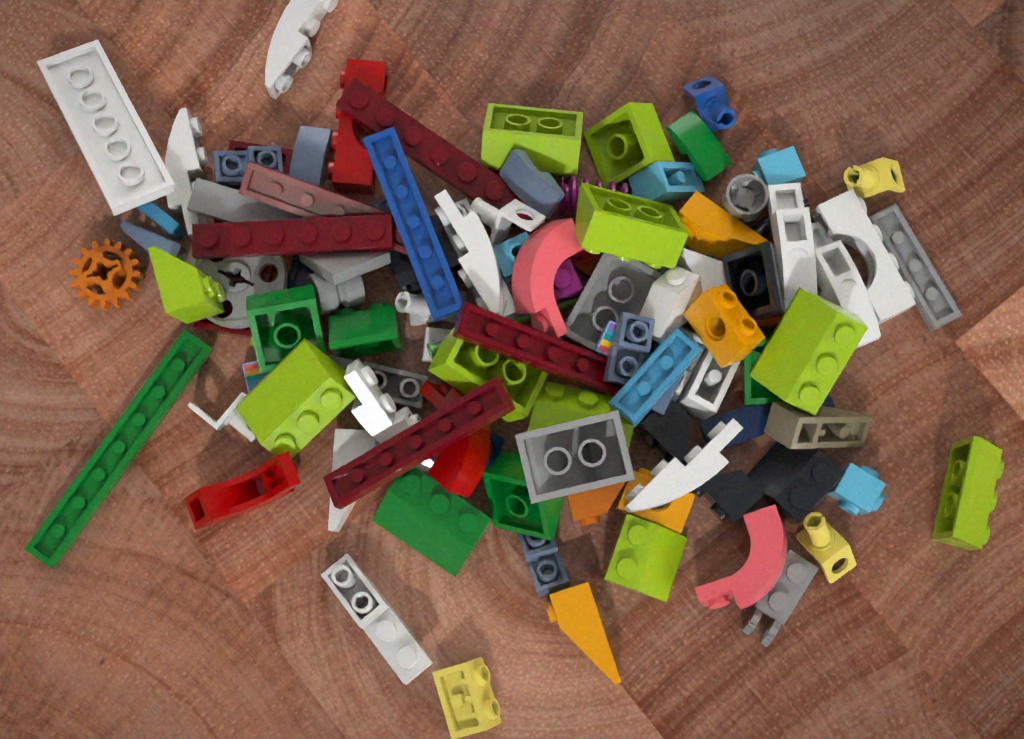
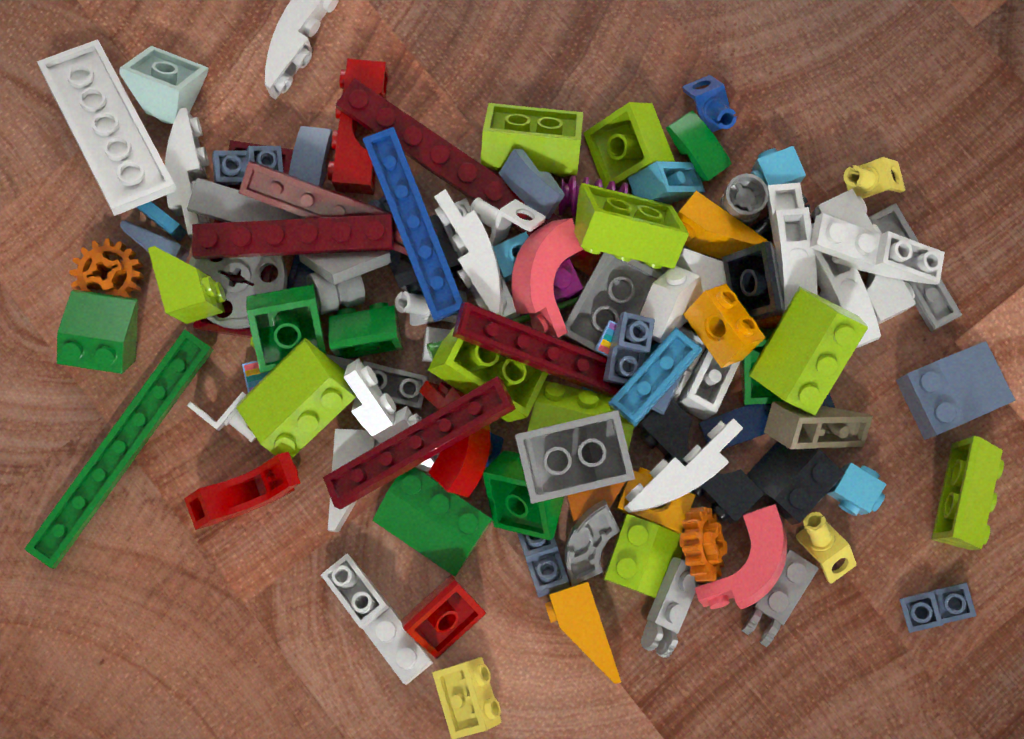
none -> green slope [57,289,138,374]
none -> light aqua slope [119,46,209,124]
none -> red slope [401,574,486,659]
none -> light grey tile [565,499,620,586]
none -> light grey hinge [640,557,700,658]
none -> orange gear [679,506,727,582]
none -> white slope [810,213,945,285]
none -> sand blue slope [896,341,1016,440]
none -> sand blue slope [899,582,977,633]

